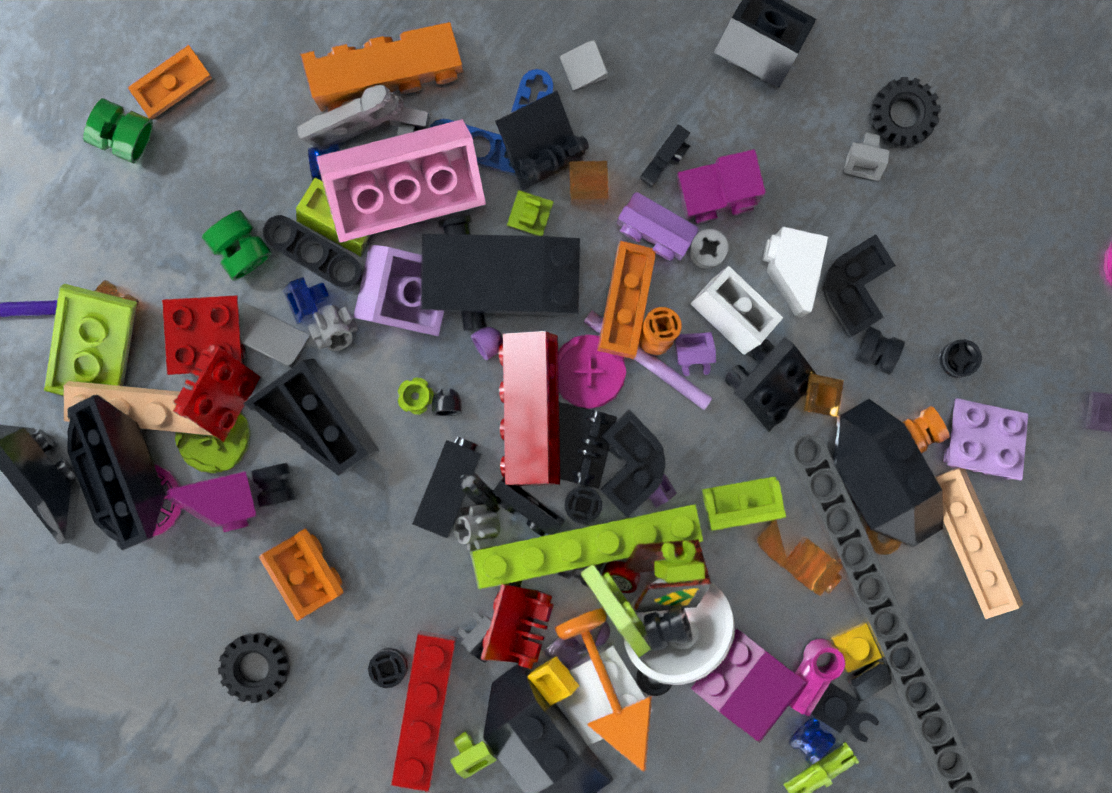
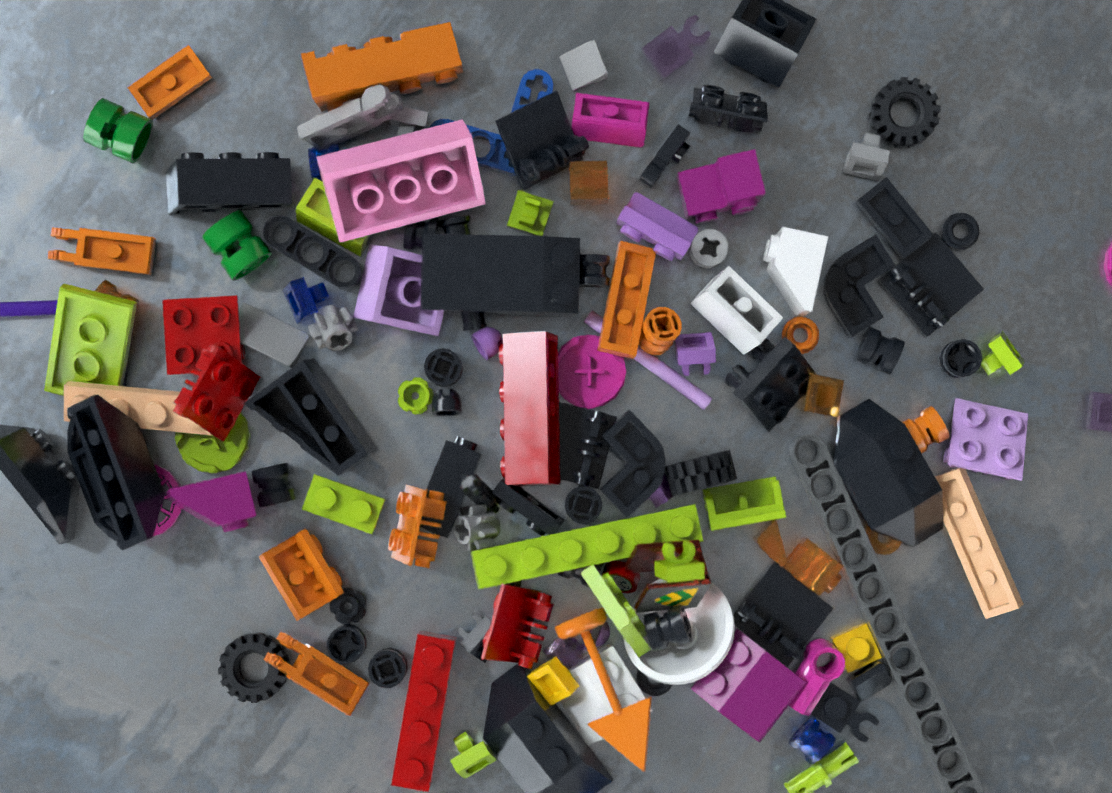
none -> orange hinge [47,227,156,275]
none -> black wedge [166,152,292,215]
none -> orange hinge [263,632,369,716]
none -> lime plate [302,474,386,534]
none -> black wheel [326,624,367,664]
none -> black plate [329,587,367,625]
none -> orange hinge [388,484,447,568]
none -> black wheel [403,217,439,250]
none -> black wheel [424,348,463,387]
none -> dark pink slope [571,93,650,147]
none -> black wheel [579,254,610,288]
none -> clear purple plate [641,15,711,80]
none -> black tyre [665,450,738,496]
none -> black hinge [688,84,768,134]
none -> black hinge [734,562,834,667]
none -> orange plate [781,317,819,354]
none -> black plate [856,177,934,260]
none -> black hinge [879,233,984,337]
none -> black plate [941,213,979,250]
none -> lime tile [981,331,1025,375]

